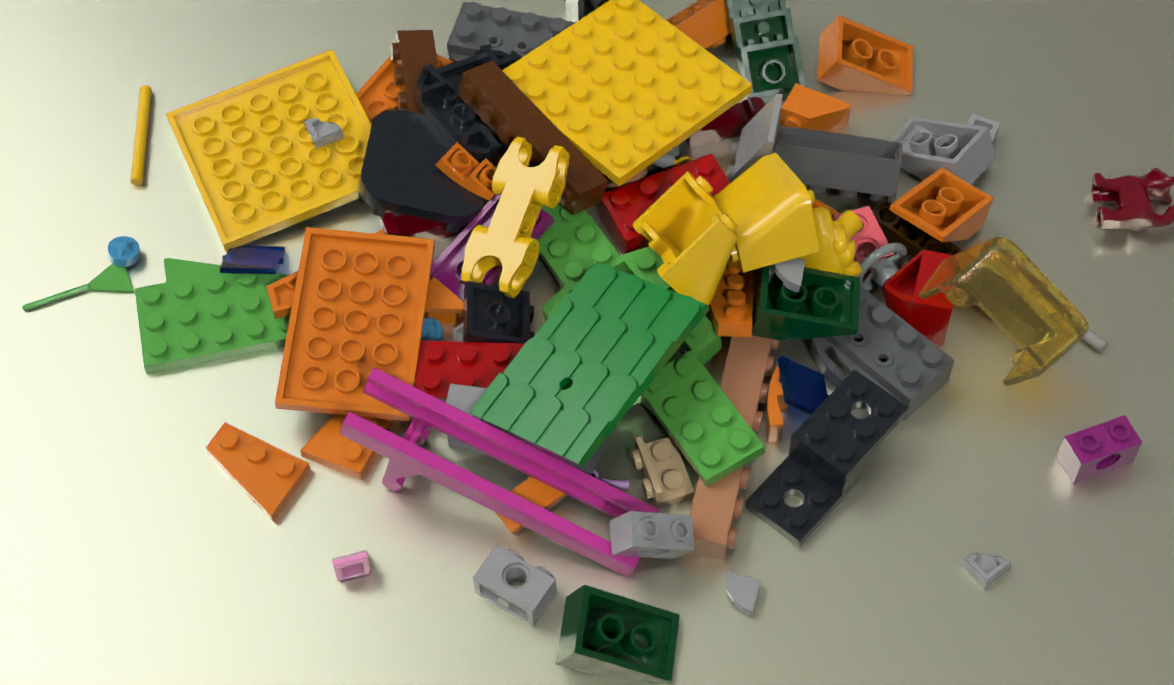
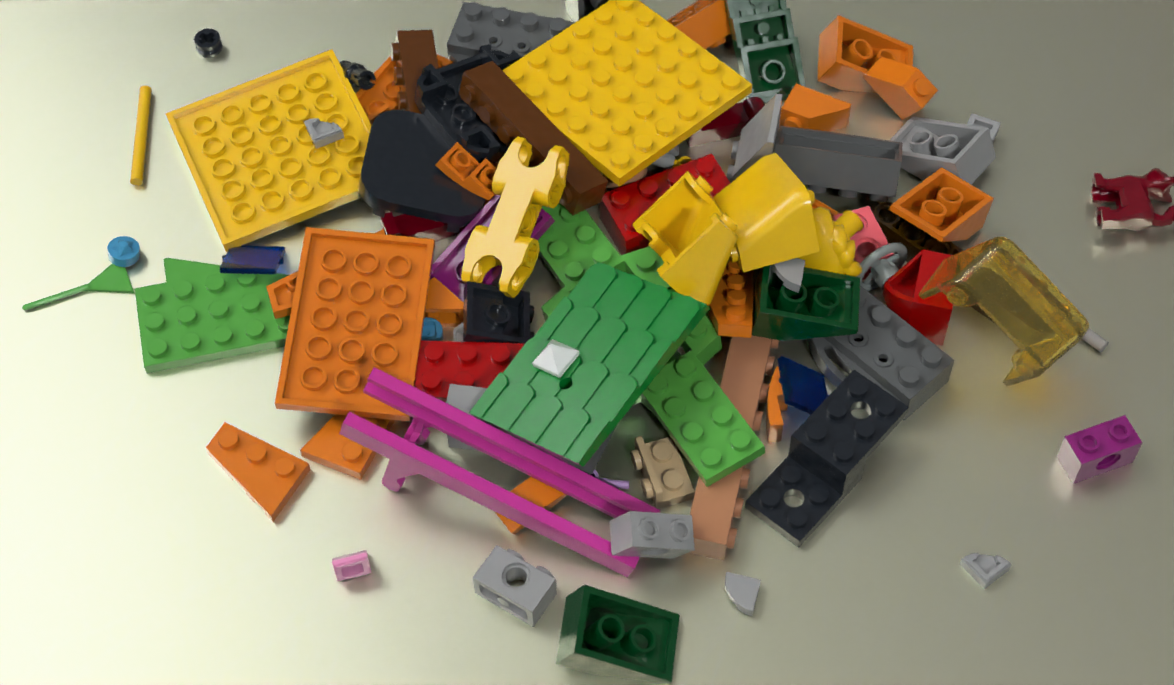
none -> black bush [194,28,223,58]
none -> black pin [339,60,376,90]
none -> white slope [532,339,580,378]
none -> orange slope [862,57,938,120]

